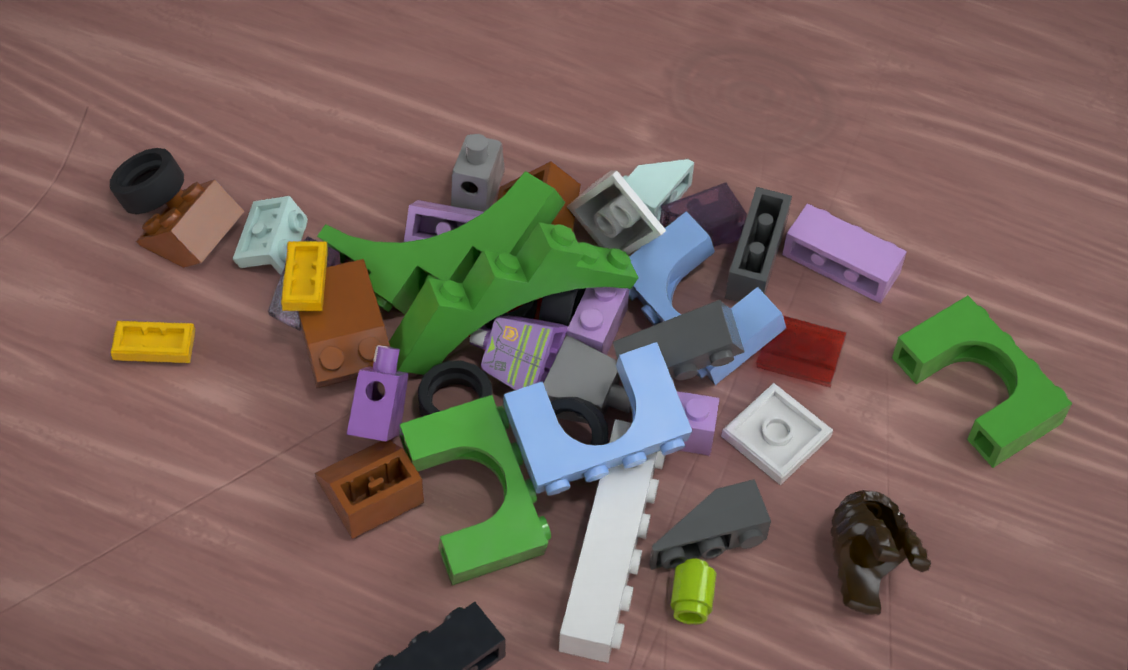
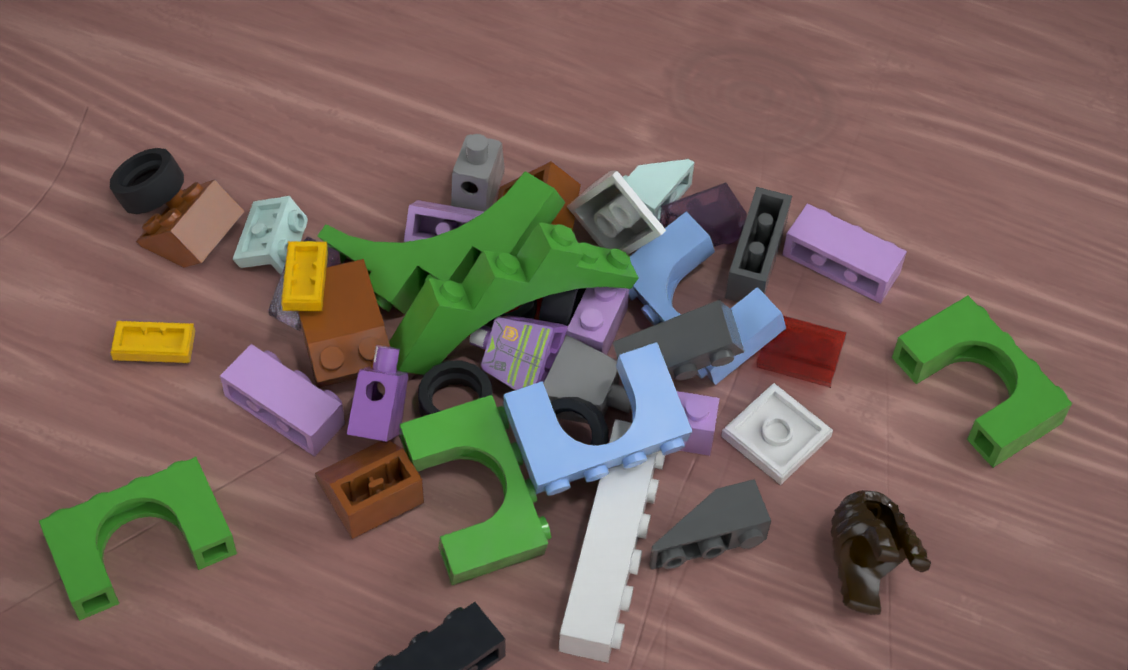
lime brick [671,559,716,625] -> none
none -> bright green arch [39,457,237,621]
none -> lavender brick [220,344,345,457]

